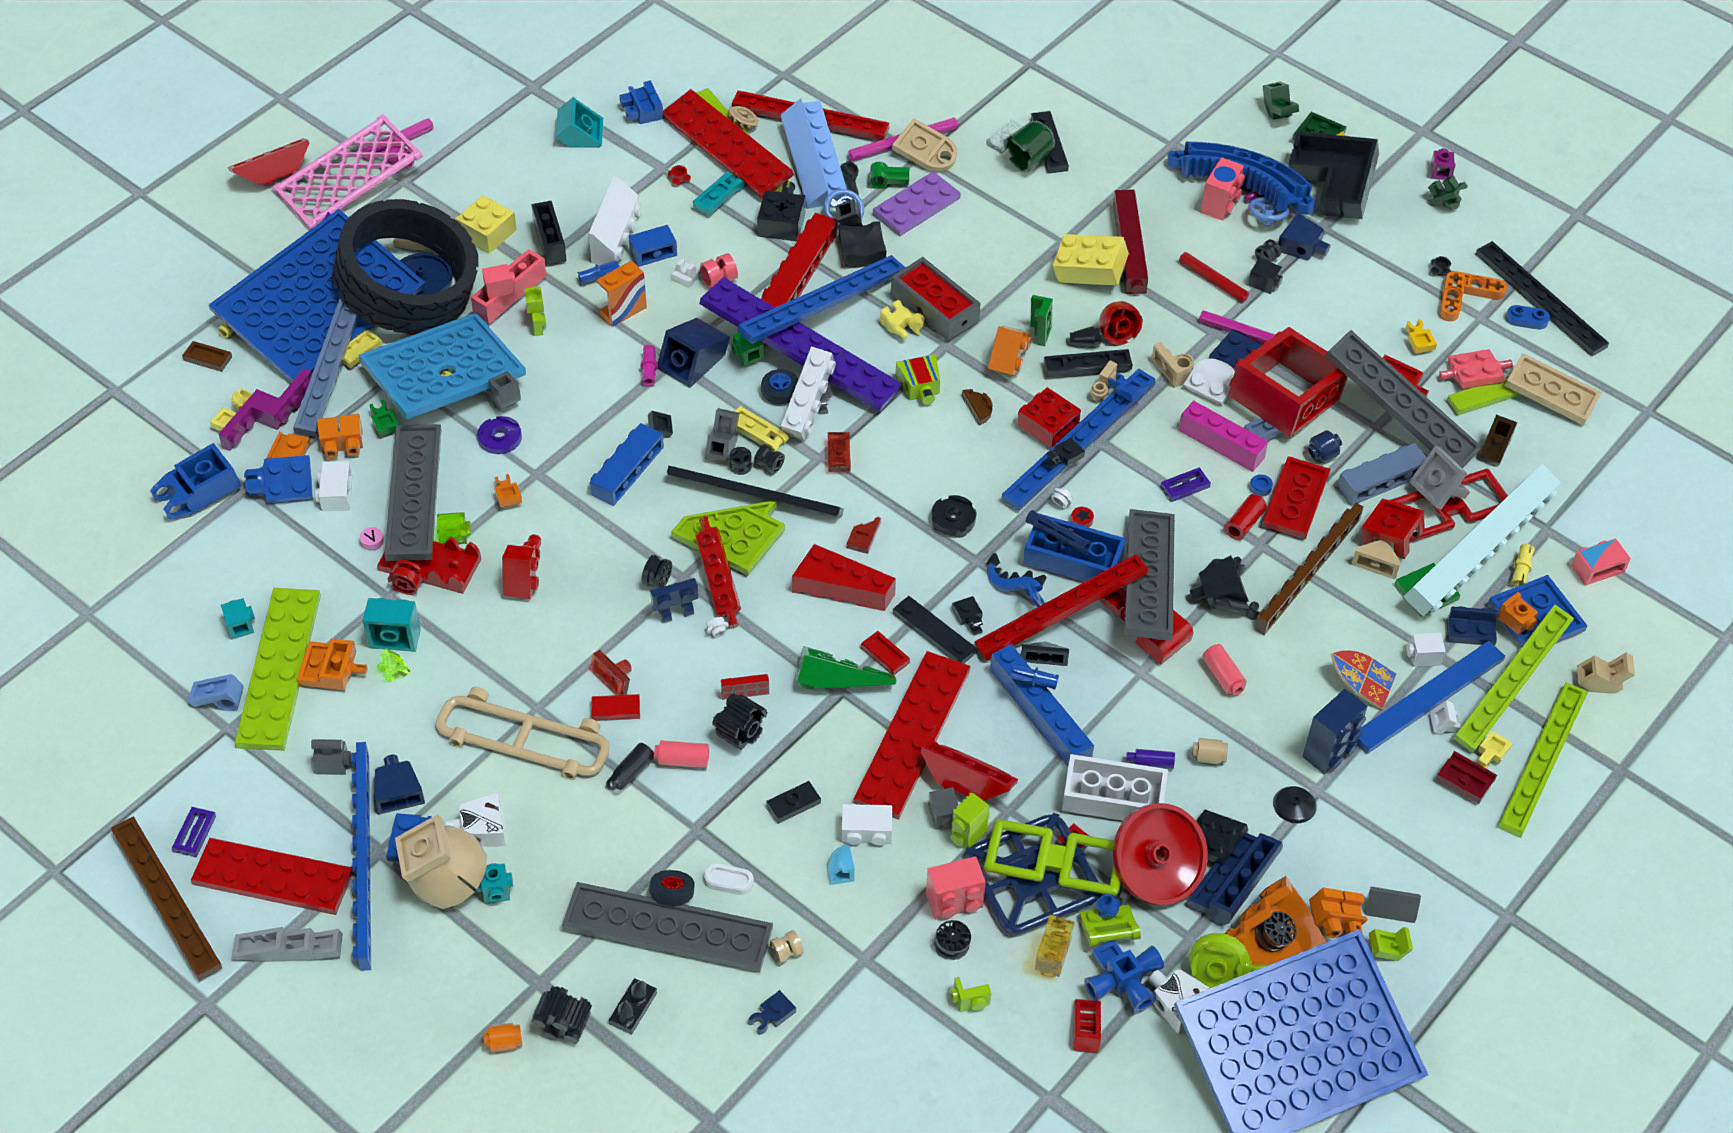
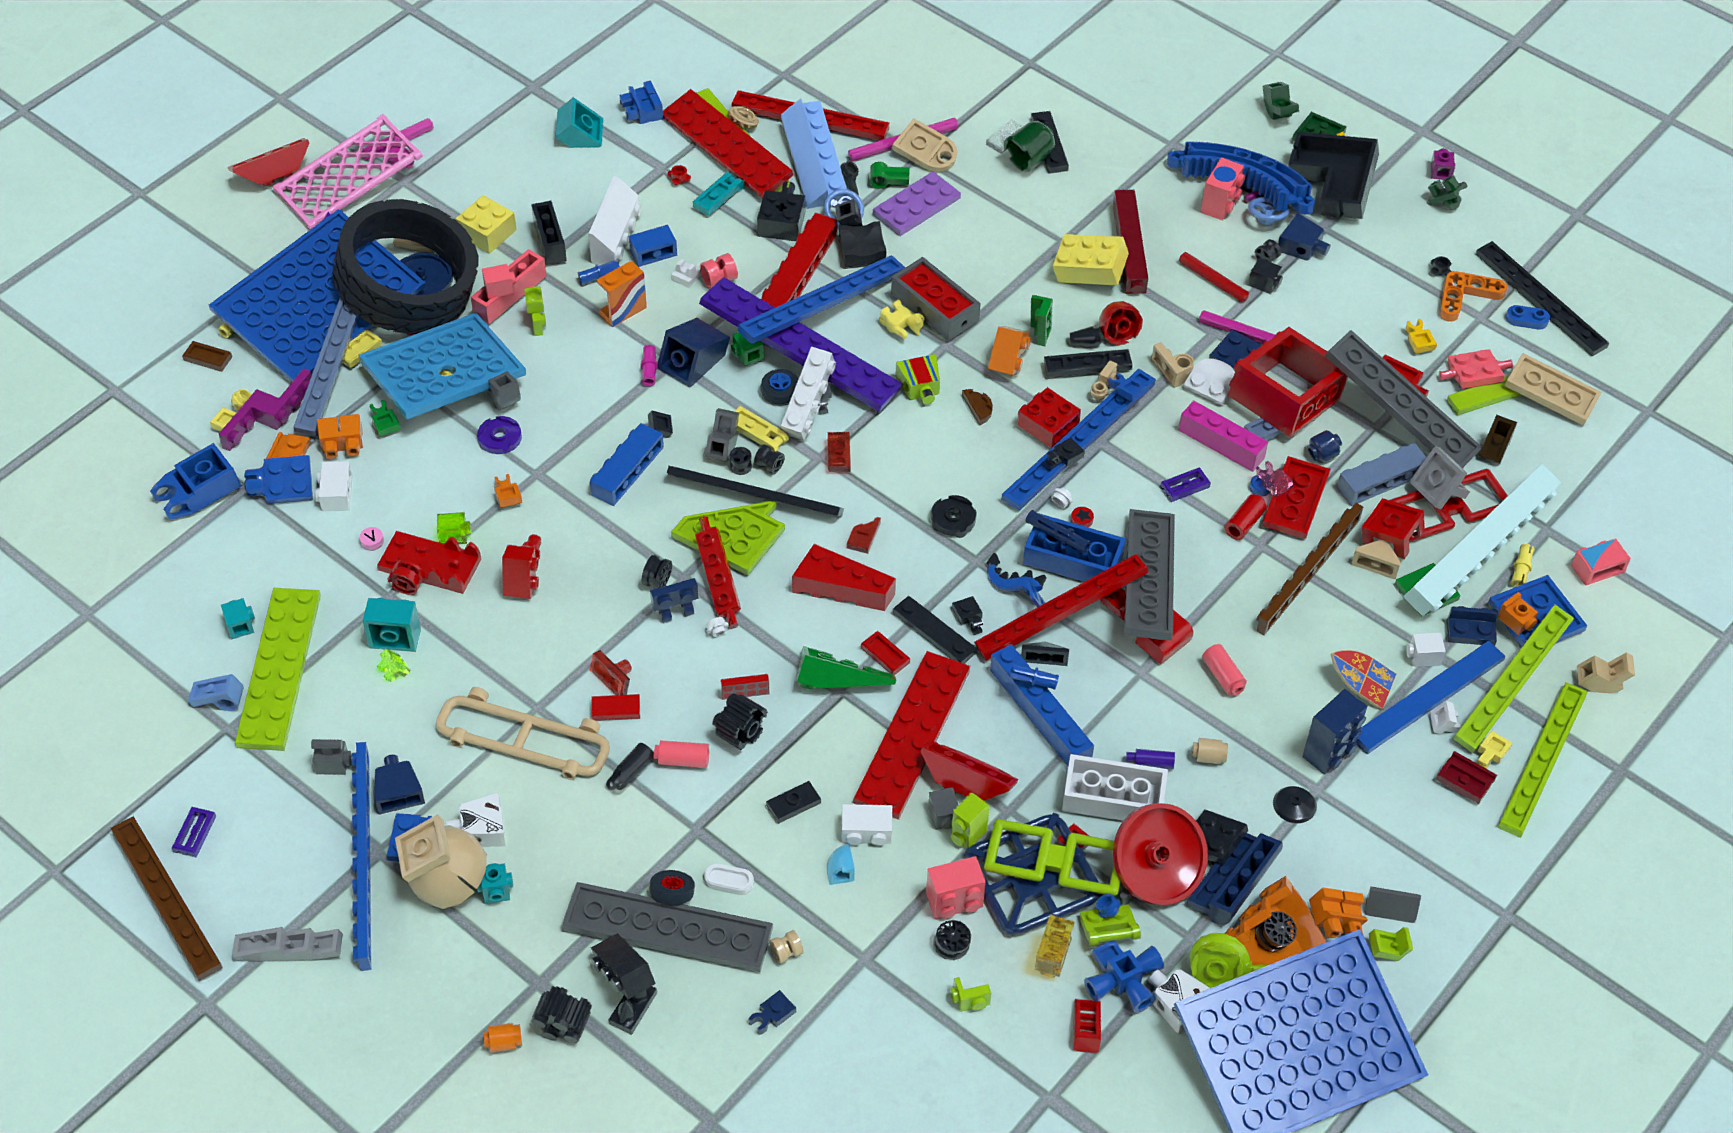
red plate [191,838,353,915] -> none
orange plate [297,638,368,690] -> none
dark grey plate [385,424,442,561] -> none
black torso [1190,555,1260,620] -> none
none -> black brick [591,933,656,999]
none -> clear pink plate [1256,461,1294,497]

